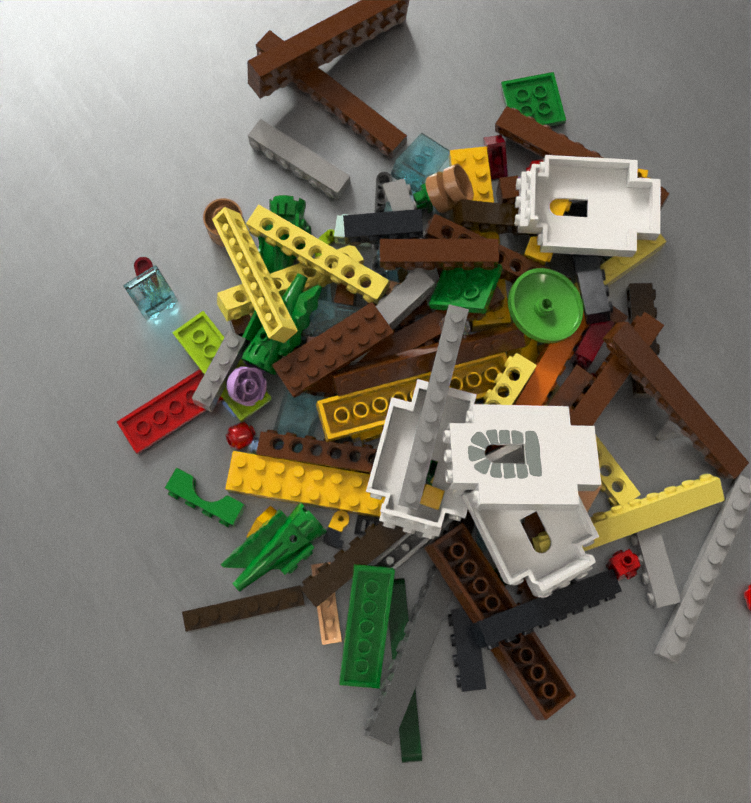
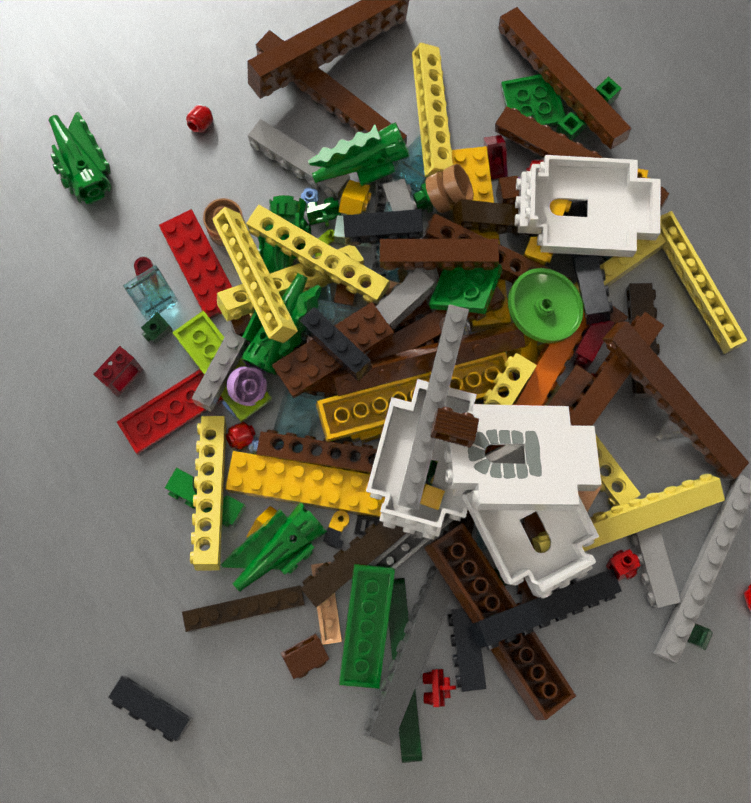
none -> green piece [48,112,111,204]
none -> dark red window [93,346,144,397]
none -> black brick [108,676,193,742]
none -> dark green brick [141,312,172,345]
none -> red plate [159,209,232,319]
none -> red head [186,105,213,132]
none -> light yellow brick [190,416,227,571]
none -> reddish brown brick [280,633,329,679]
none -> black brick [300,307,372,381]
none -> light blue plate [301,188,319,204]
none -> green hips [306,197,341,227]
none -> green piece [308,122,410,186]
none -> yellow brick [338,180,372,215]
none -> light yellow brick [412,42,453,177]
none -> red hips [423,669,456,707]
none -> reddish brown brick [430,407,479,448]
none -> reddish brown brick [498,7,631,150]
none -> green arch [555,76,622,141]
none -> light yellow brick [660,211,747,354]
none -> clear green slope [687,623,713,650]

